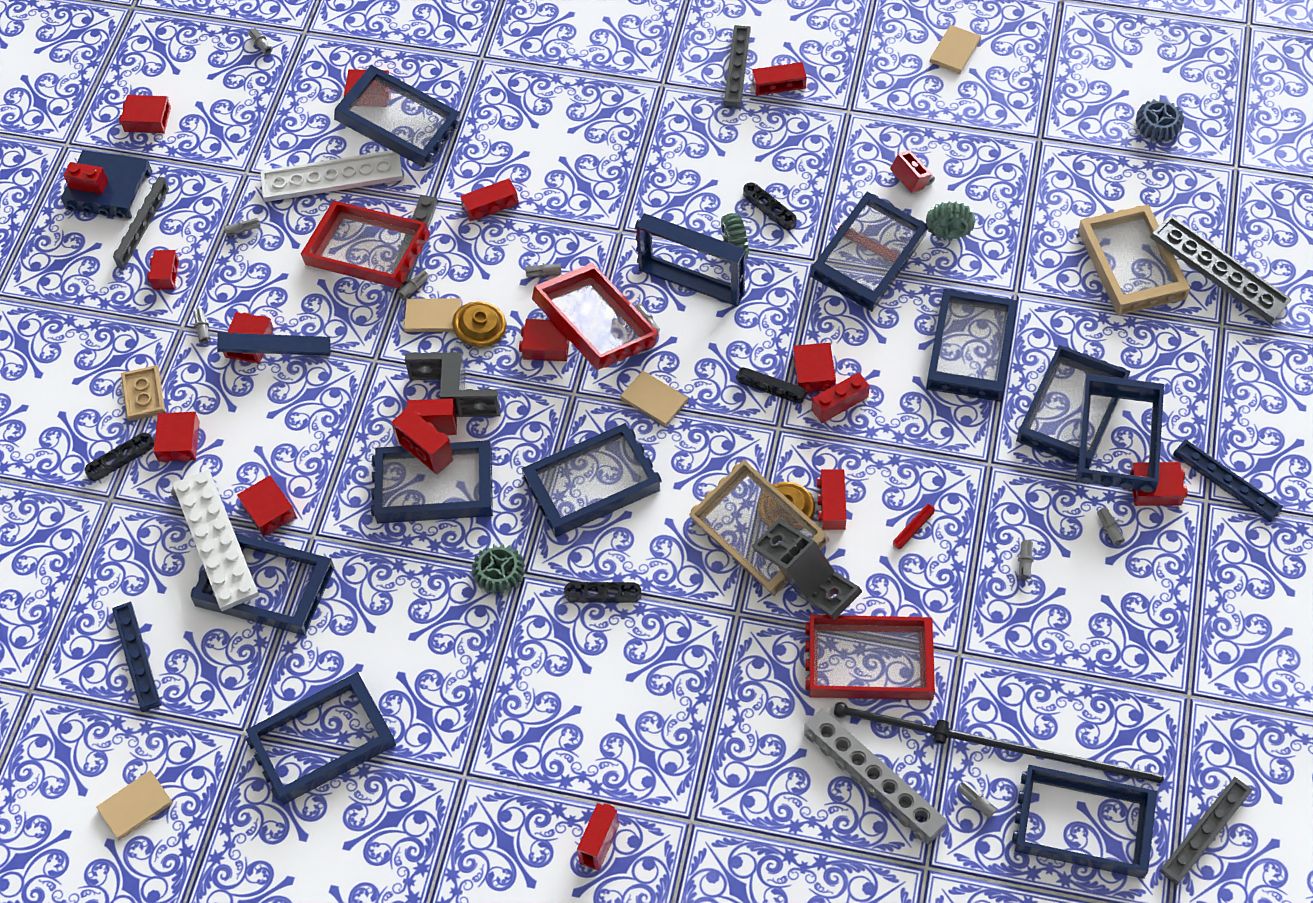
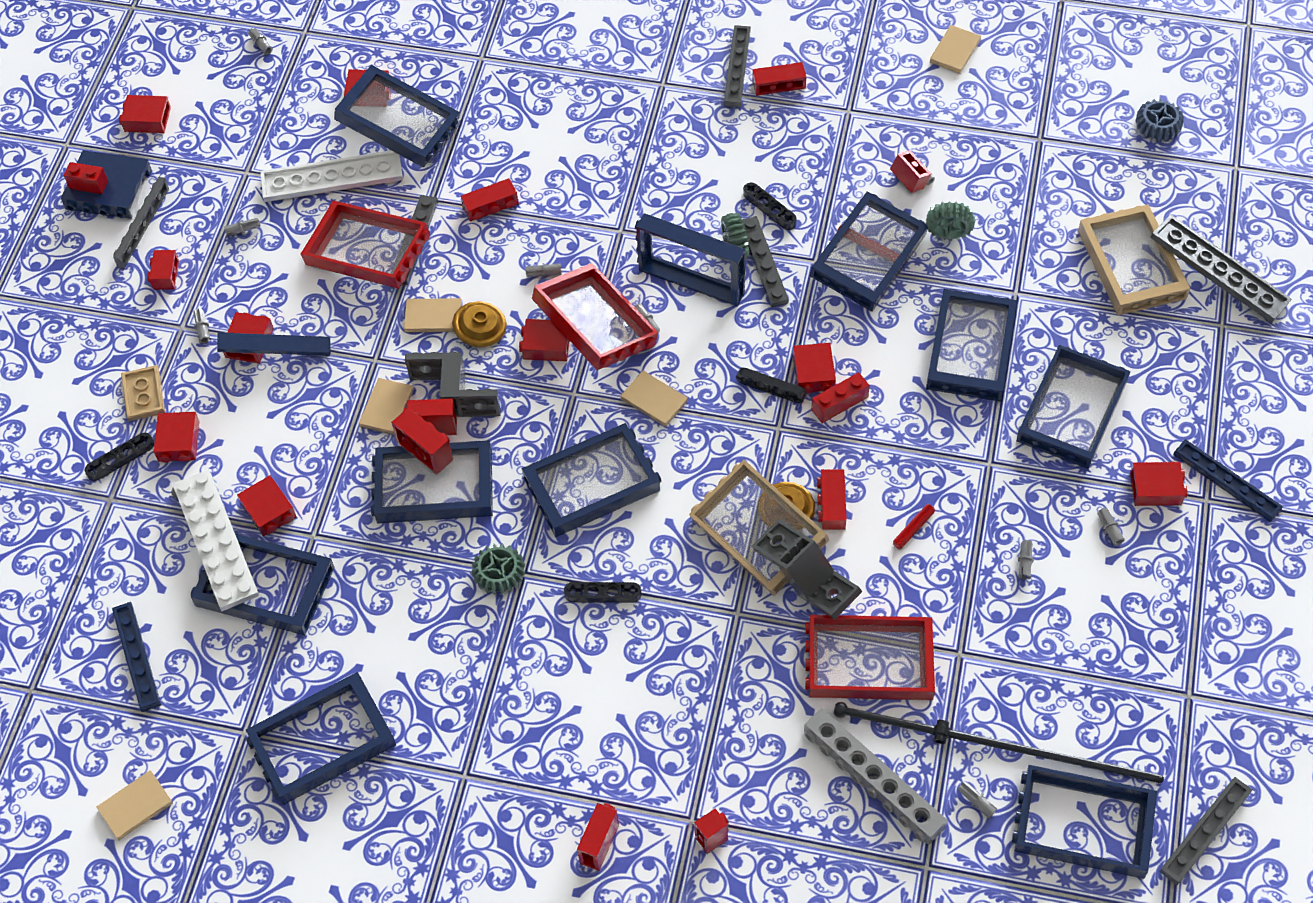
light grey axle [397,270,430,300] -> none
dark blue window [1075,374,1164,492] -> none
none -> tan tile [359,378,414,435]
none -> red brick [694,808,729,854]
none -> dark grey plate [742,216,789,308]

